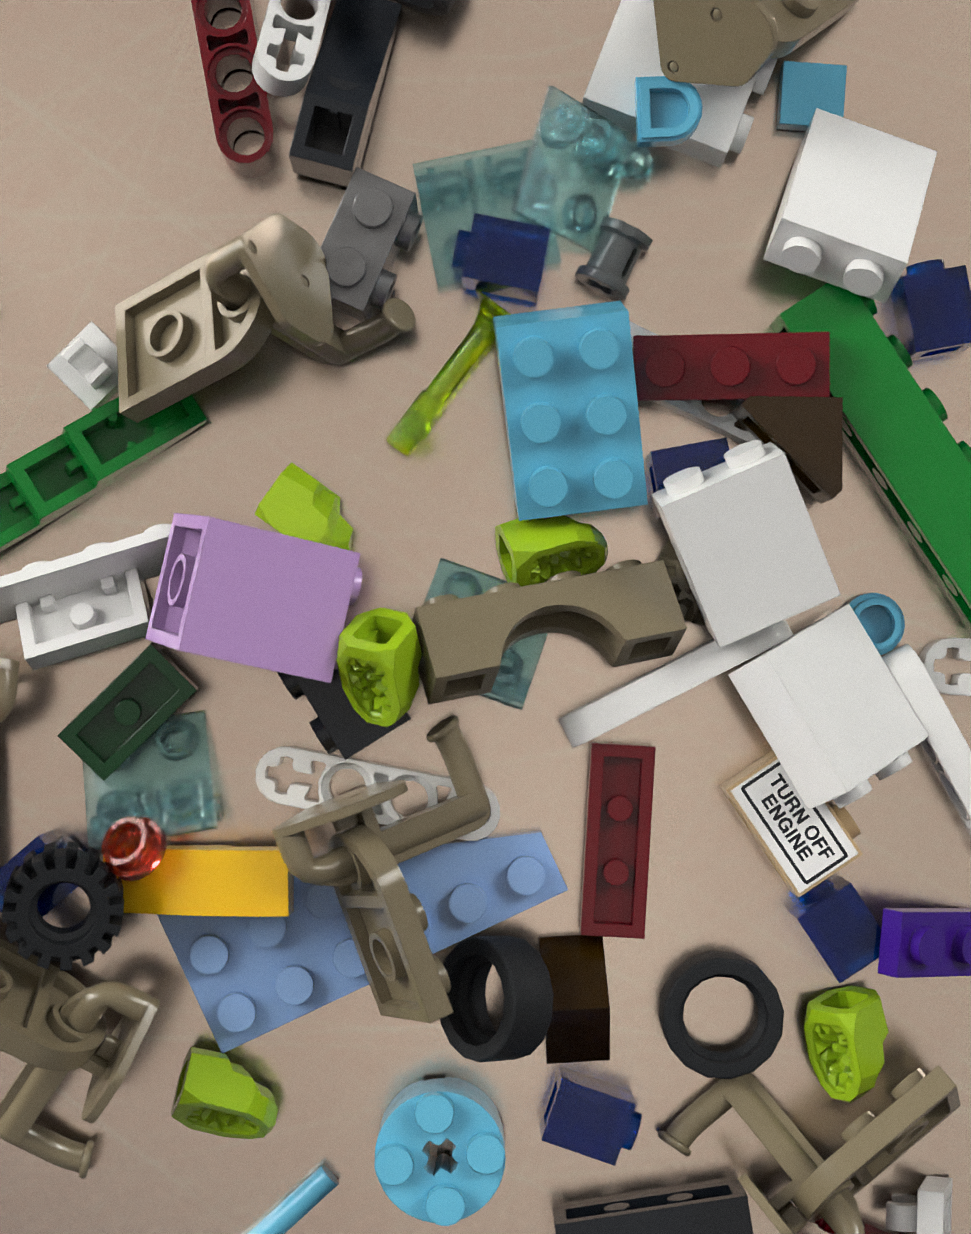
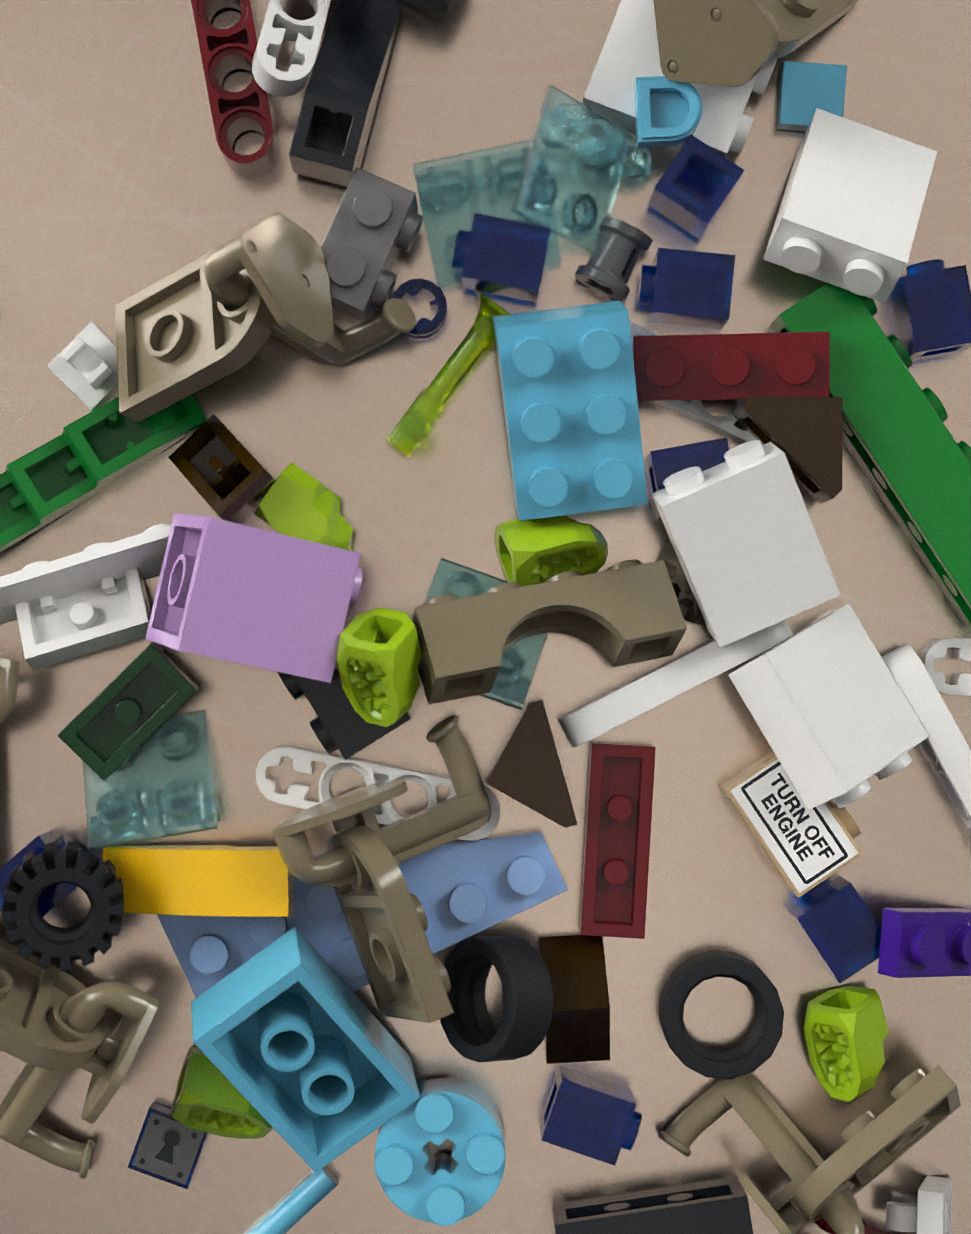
clear red plate [102,816,167,881] -> none
medium azure plate [849,593,905,655] -> none
none -> tile [127,1103,209,1189]
none -> dark brown slope [168,414,276,524]
none -> medium azure brick [191,927,420,1173]
none -> clear blue bush [392,278,448,340]
none -> dark brown slope [485,698,578,828]
none -> clear blue brick [638,248,735,329]
none -> clear blue brick [648,134,745,239]

